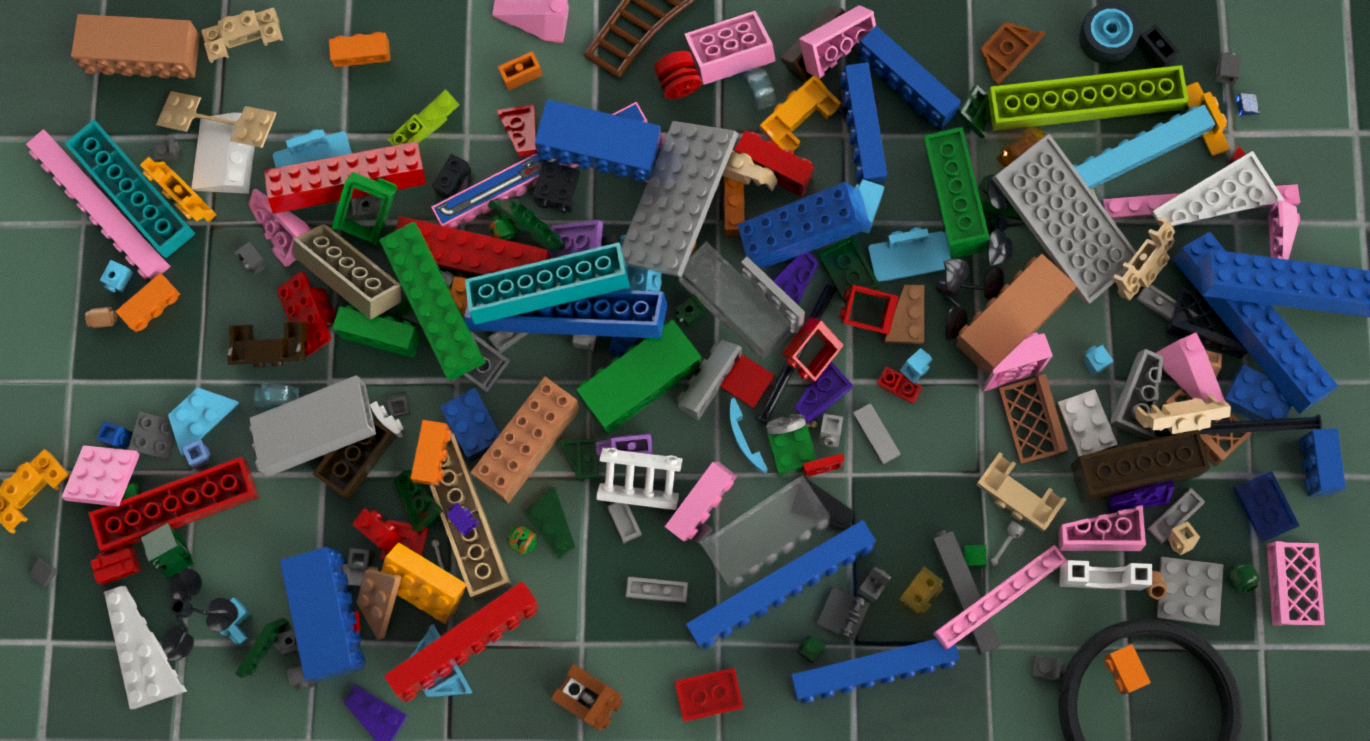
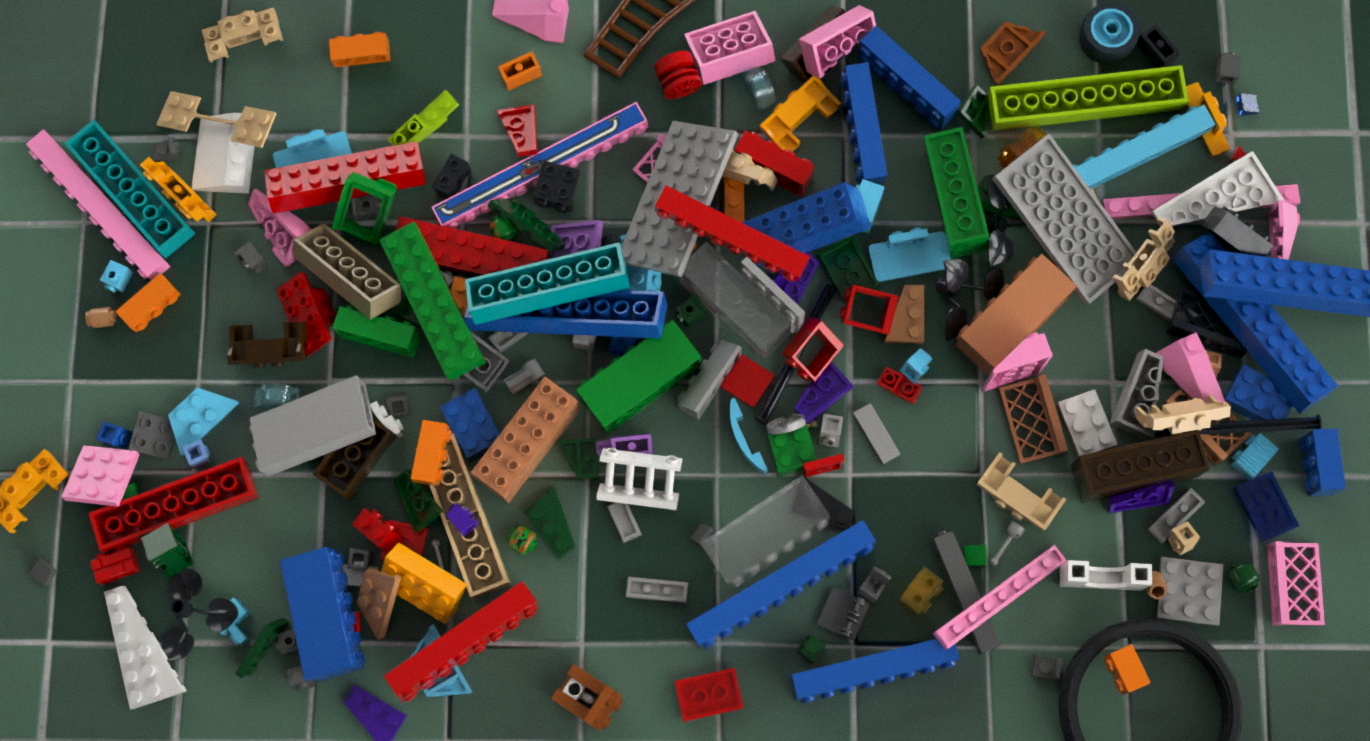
nougat brick [71,14,200,79] -> none
blue brick [535,99,662,182] -> none
bright pink wedge [665,461,737,541] -> none
bright pink wedge [1058,505,1146,551] -> none
medium azure brick [1082,345,1114,377] -> none
none -> light grey piece [504,359,546,395]
none -> red brick [655,185,810,282]
none -> brick [1200,206,1273,257]
none -> medium azure brick [1231,433,1279,481]

